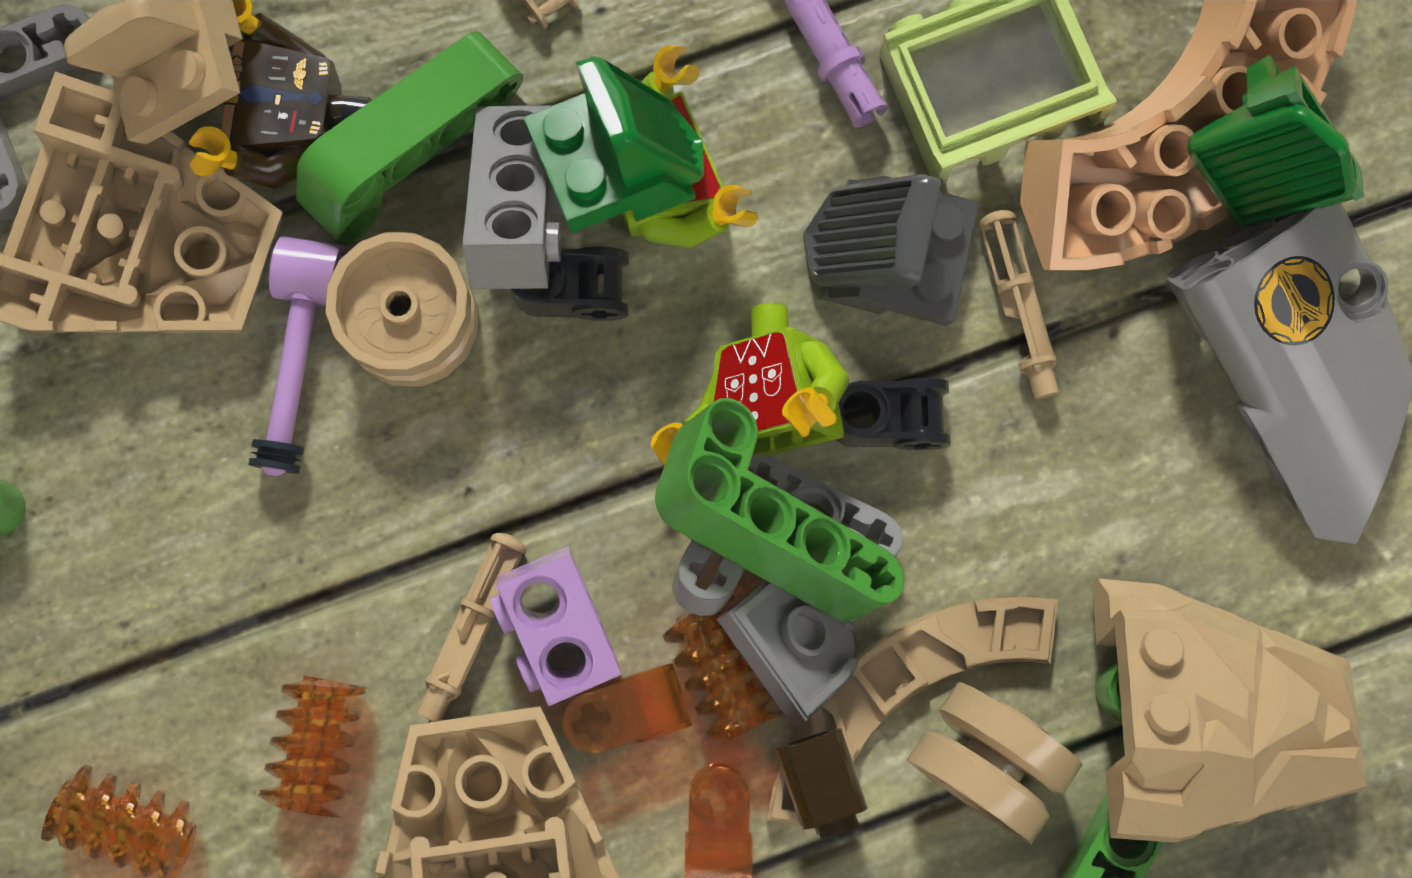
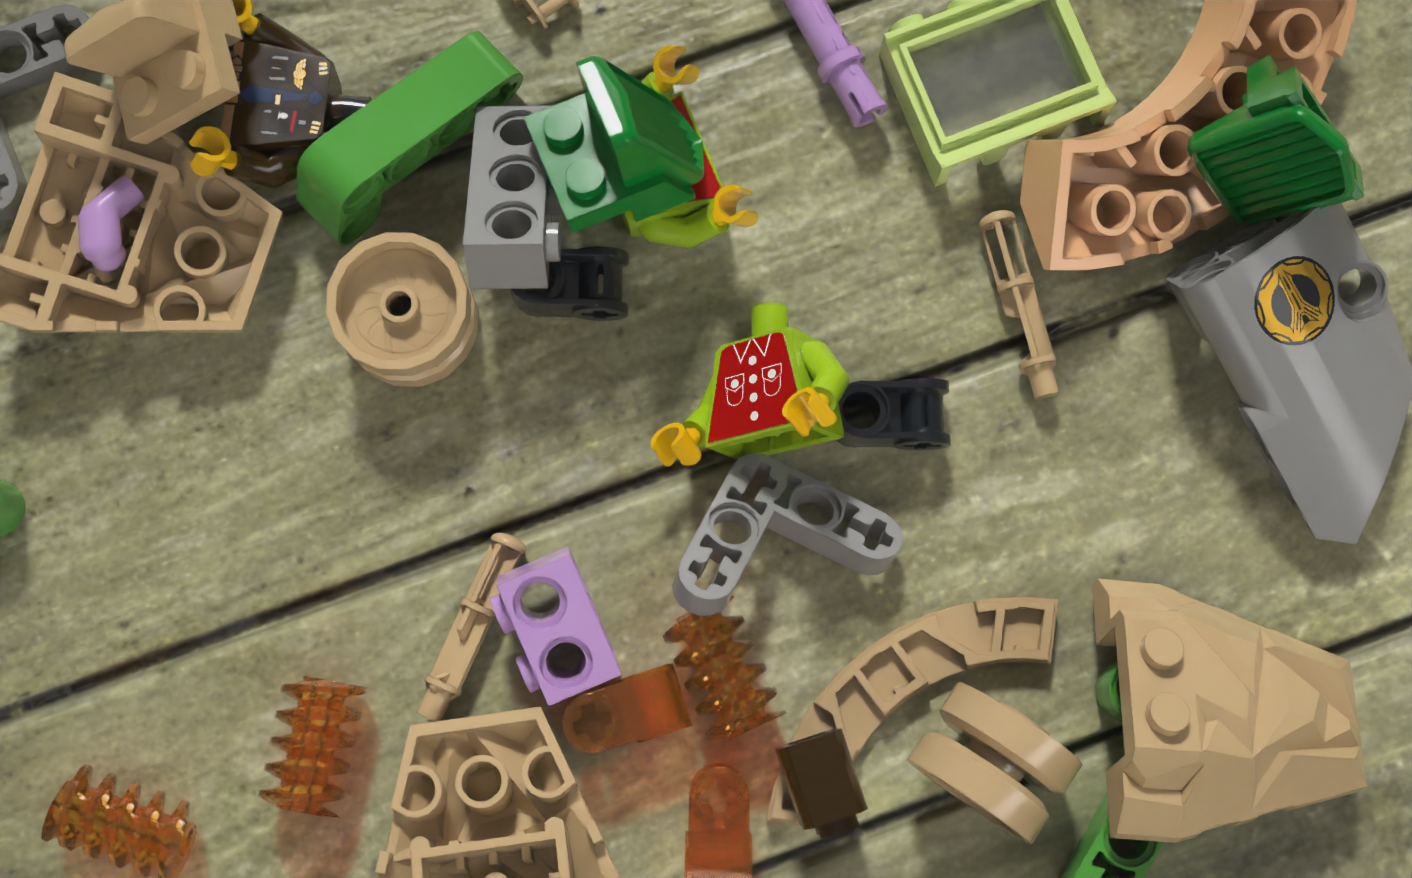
lavender piece [248,236,348,476] -> none
bright green beam [655,398,904,622] -> none
light grey tile [717,580,858,727] -> none
dark grey piece [803,174,979,326] -> none
none -> lavender arm [78,175,144,272]

